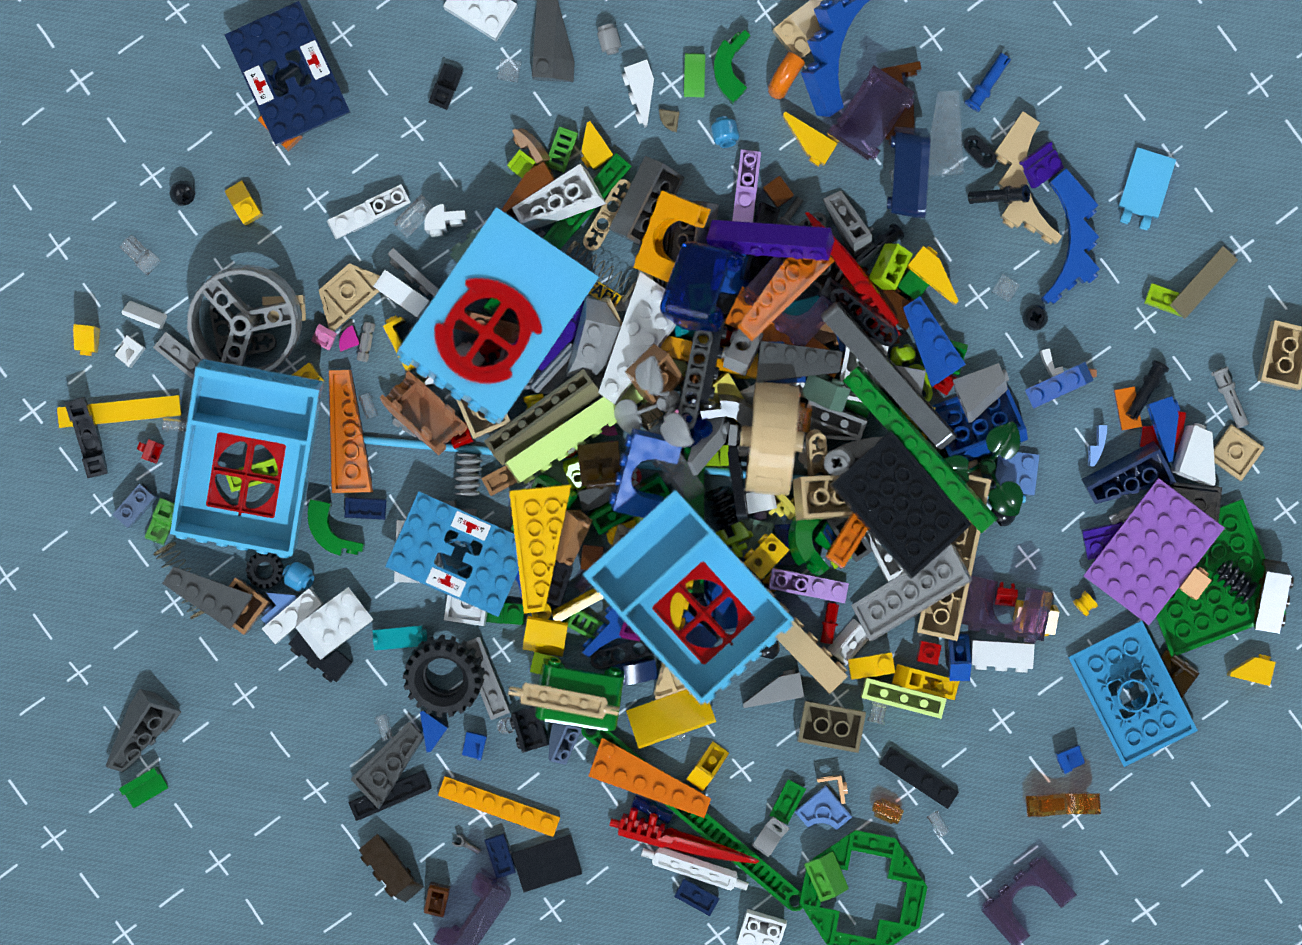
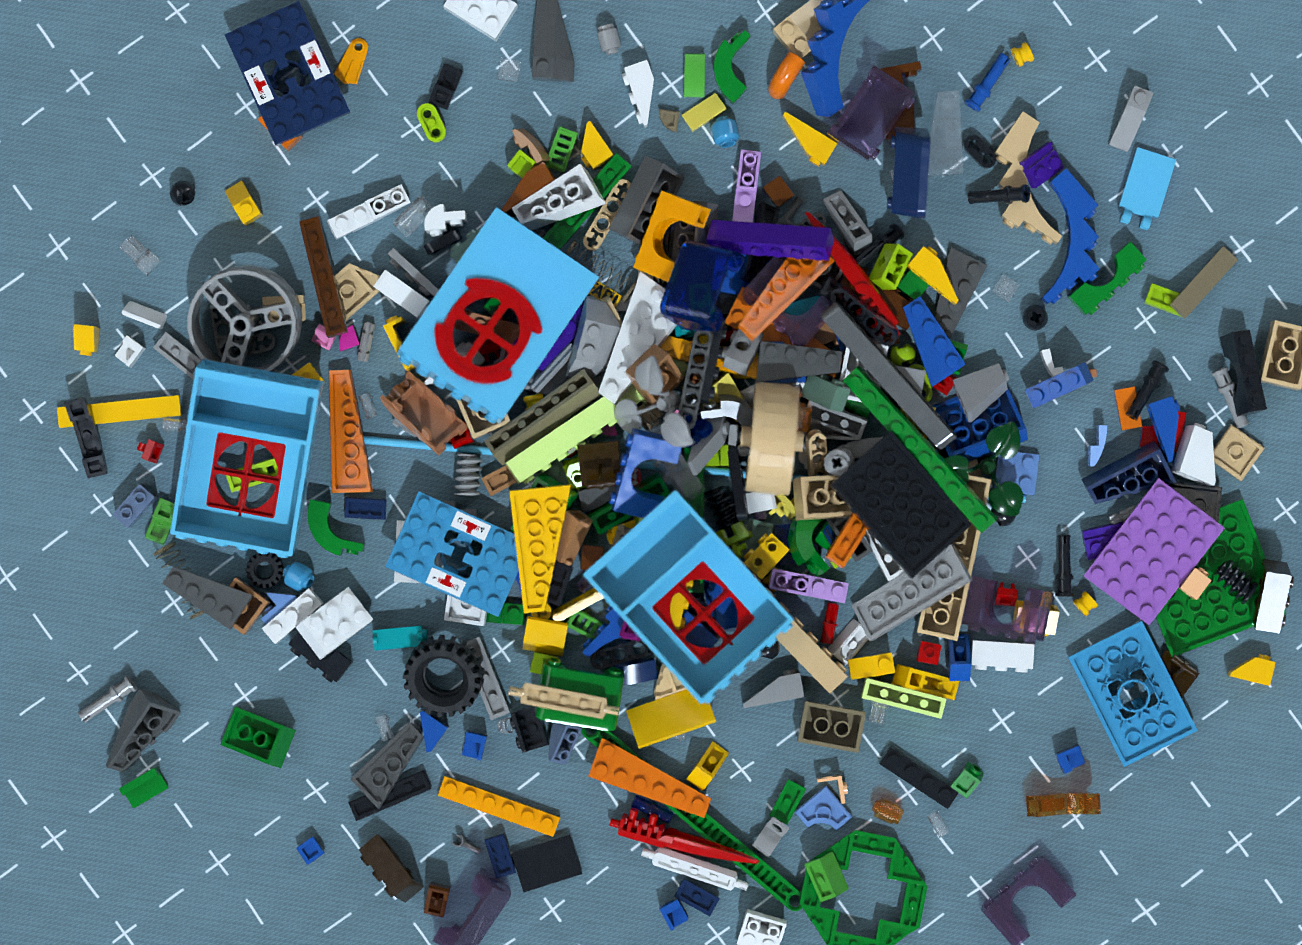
none -> light grey pin [78,675,137,723]
none -> green slope [220,707,296,768]
none -> blue plate [296,836,325,865]
none -> reddish brown plate [299,216,348,338]
none -> light orange piece [334,38,368,84]
none -> lime plate [417,103,446,143]
none -> black beam [423,229,463,255]
none -> blue panel [659,898,688,931]
none -> light yellow slope [681,93,727,132]
none -> dark grey wing [934,247,987,339]
none -> green bracket [950,762,984,799]
none -> yellow wheel [1011,42,1034,67]
none -> black pin [1055,535,1074,597]
none -> green arch [1068,242,1147,315]
none -> light grey slope [1109,86,1154,152]
none -> black arch [1220,330,1267,417]

